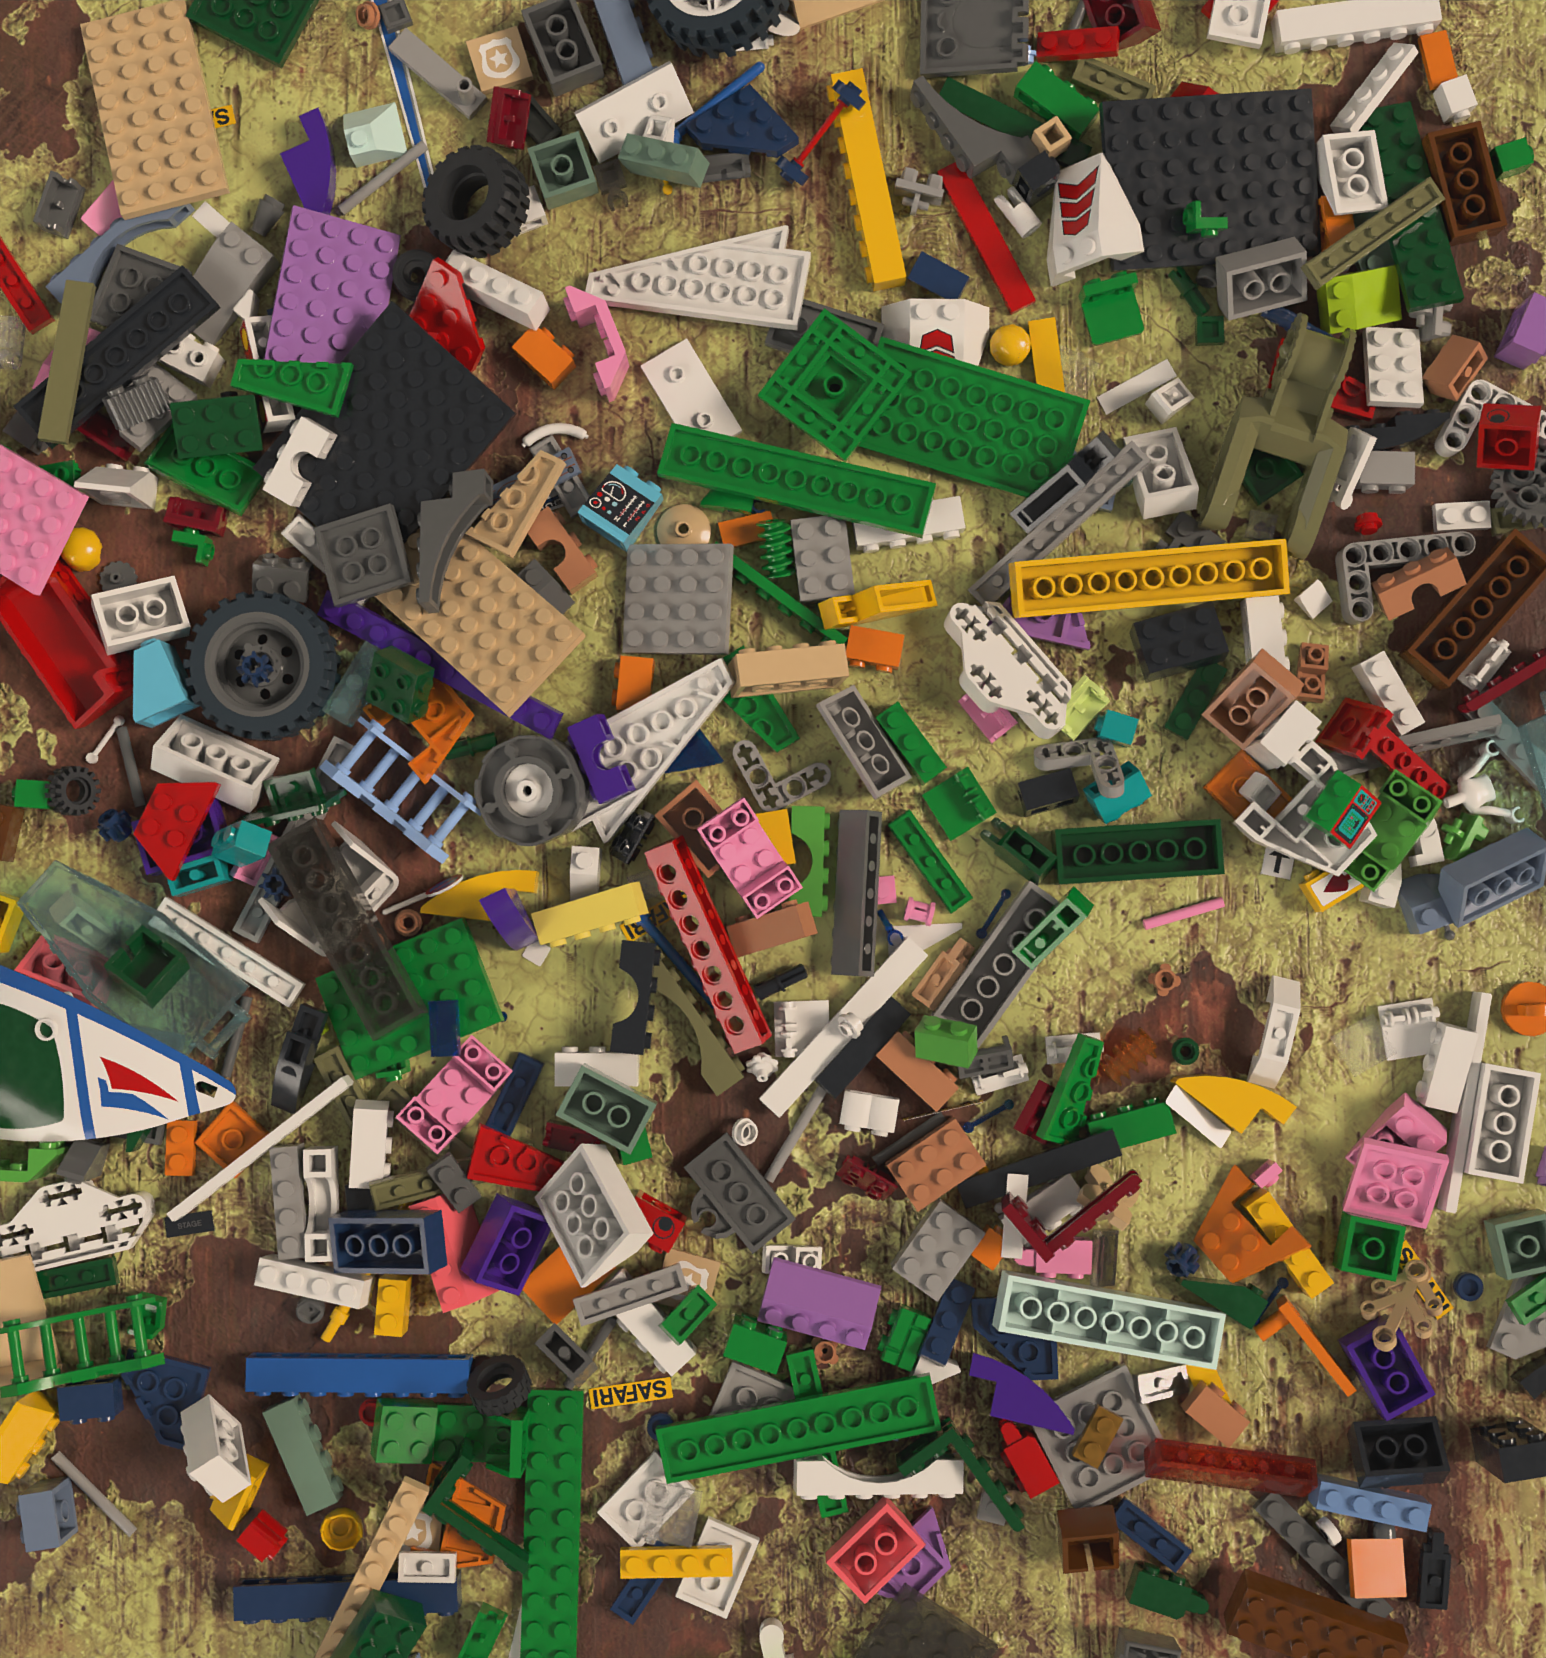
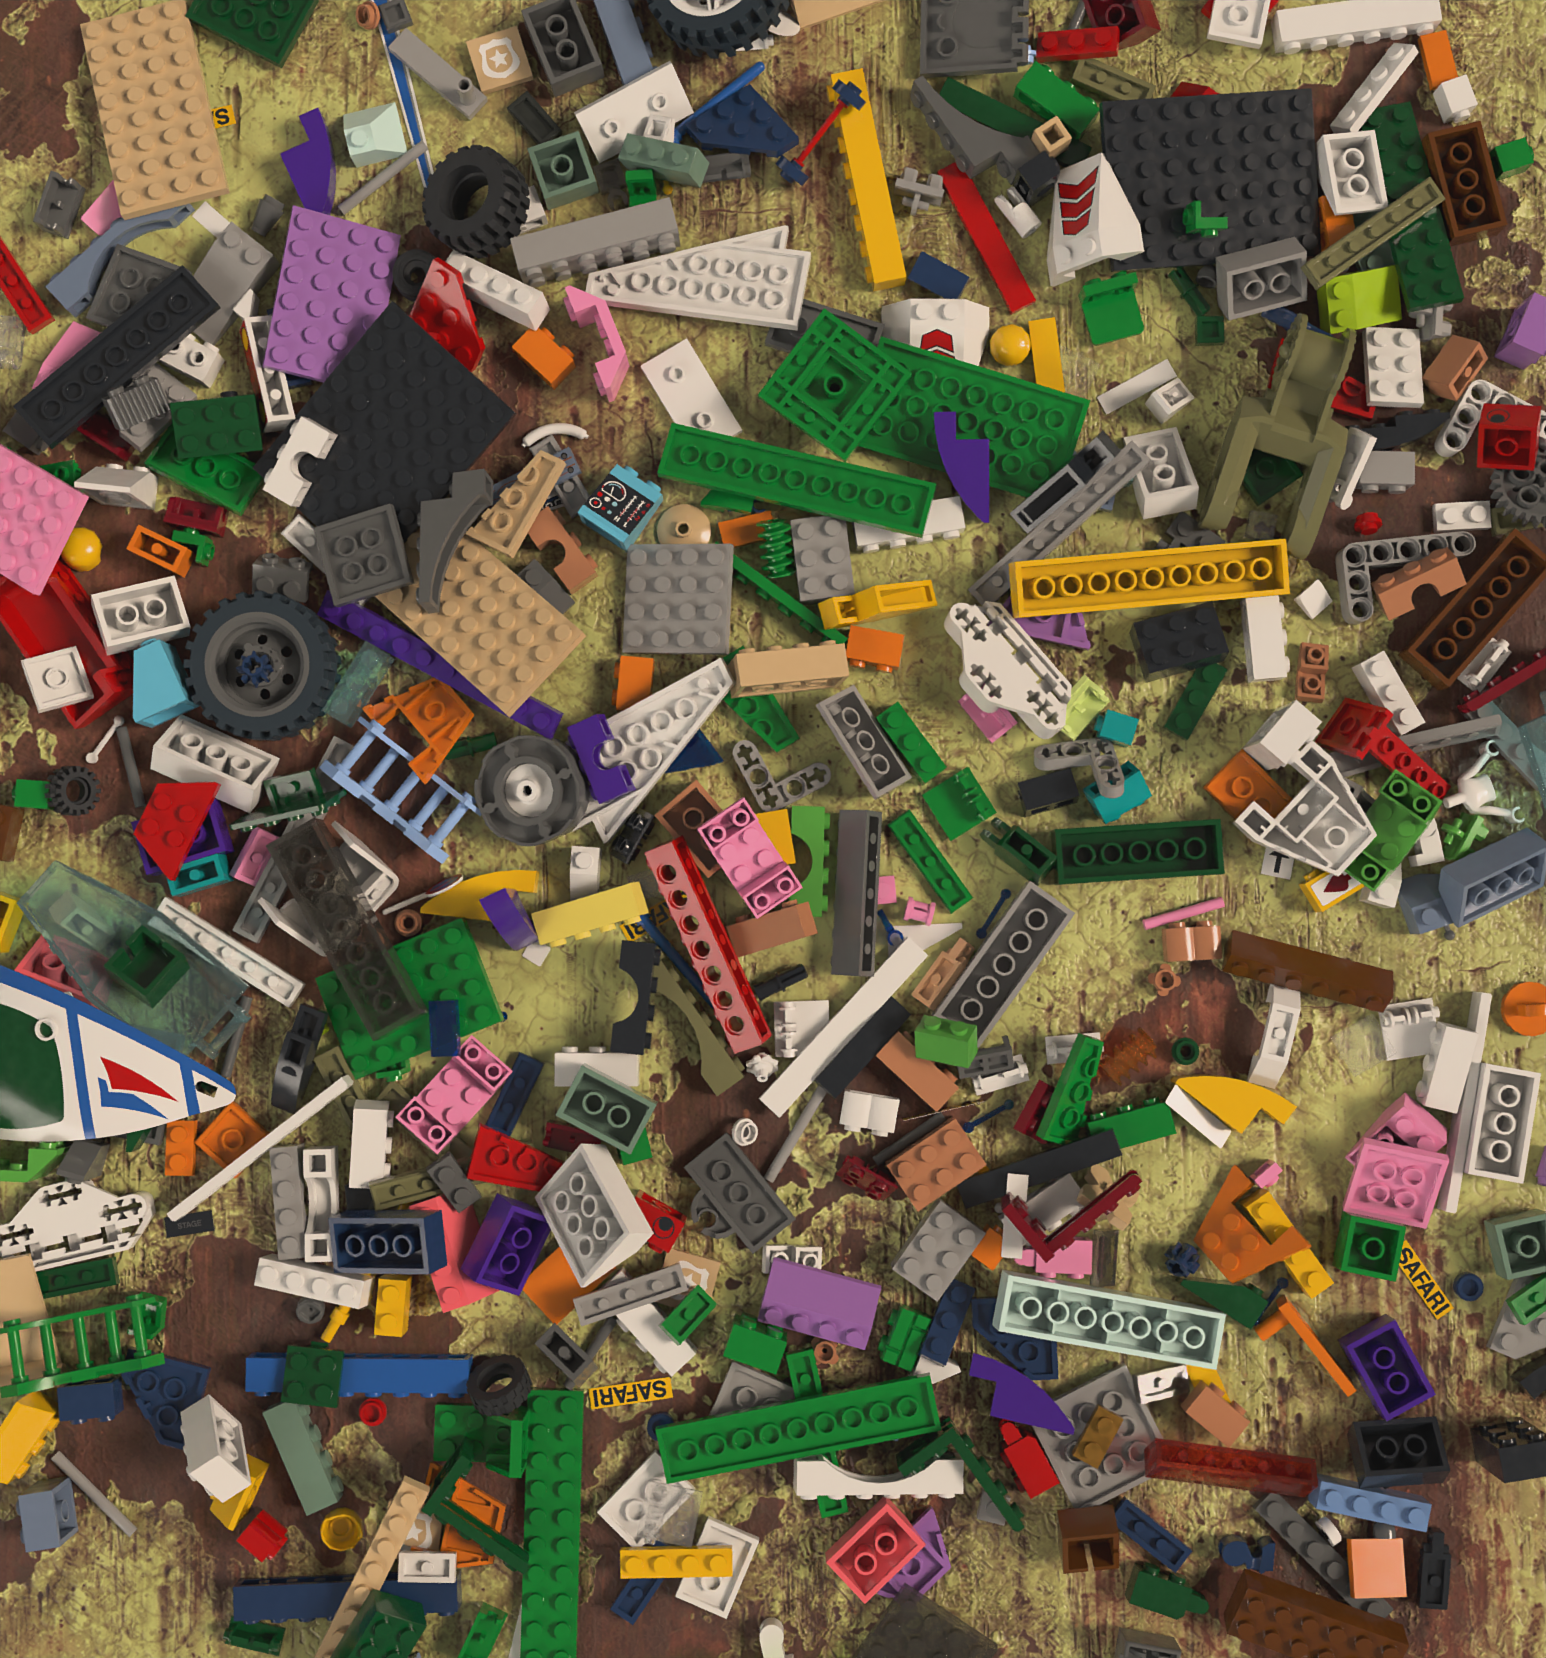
olive tile [38,280,96,445] -> none
dark blue gear [97,809,132,842] -> none
dark grey piece [100,561,138,592] -> none
teal brick [211,820,272,867] -> none
green wing [230,359,354,418] -> none
dark blue gear [258,867,295,902] -> none
dark green brick [365,645,435,724] -> none
green brick [370,1398,438,1464] -> none
dark red hinge [486,86,532,150] -> none
white plate [838,1012,863,1039] -> none
green slope [1012,886,1094,970] -> none
nougat brick [1202,648,1304,750] -> none
white slope [1239,772,1282,811] -> none
green slope [1301,769,1382,849] -> none
tan plant [1360,1260,1443,1352] -> none
none -> white tile [21,646,94,713]
none -> orange brick [126,524,196,578]
none -> dark green hinge [223,1615,286,1656]
none -> dark green piece [281,1341,345,1408]
none -> light grey brick [510,197,680,288]
none -> green bracket [625,168,657,207]
none -> dark purple slope [934,412,989,523]
none -> nougat brick [1162,920,1223,962]
none -> dark blue leg [1218,1534,1275,1574]
none -> reddish brown brick [1222,930,1393,1013]

